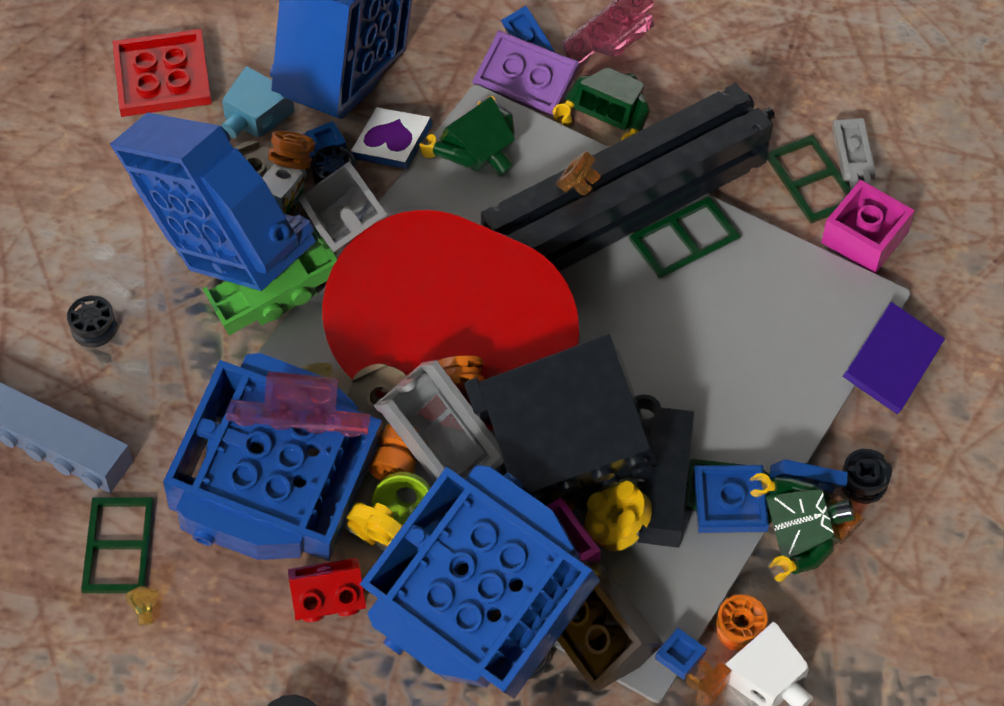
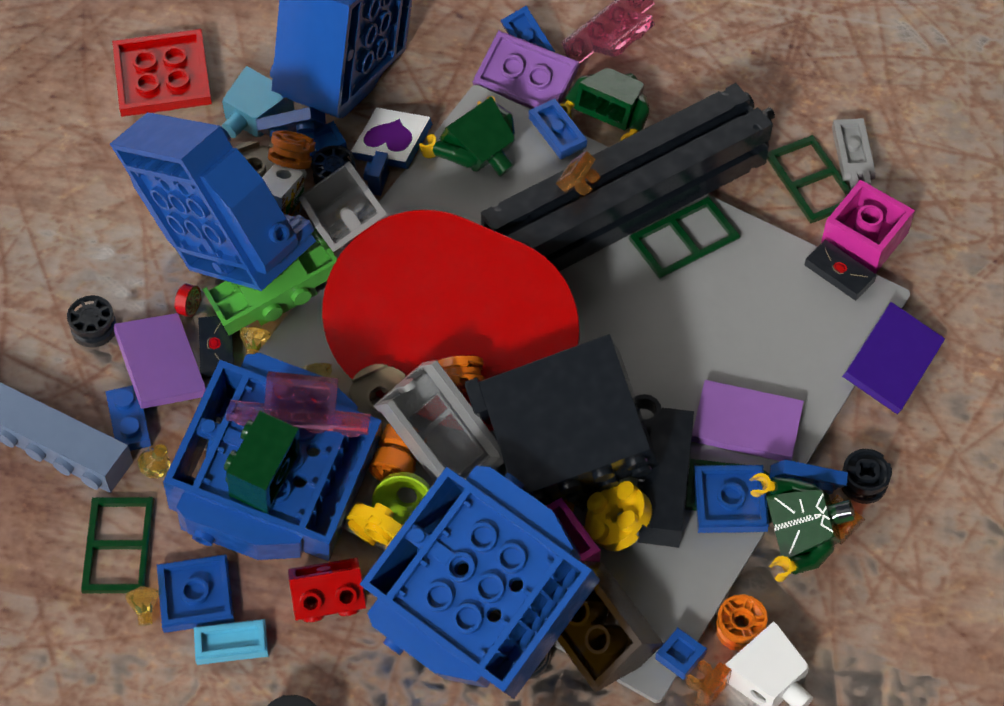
none -> blue plate [105,385,152,451]
none -> medium lavender tile [114,313,206,409]
none -> clear yellow rock [137,444,170,479]
none -> blue tile [157,554,235,633]
none -> red tile [175,283,201,317]
none -> medium azure tile [194,619,269,665]
none -> black tile [198,316,234,378]
none -> dark green brick [224,411,300,514]
none -> clear yellow rock [240,326,271,355]
none -> blue plate [256,107,326,139]
none -> blue plate [364,151,389,196]
none -> blue plate [529,98,587,160]
none -> medium lavender tile [691,380,804,461]
none -> black tile [804,240,877,301]

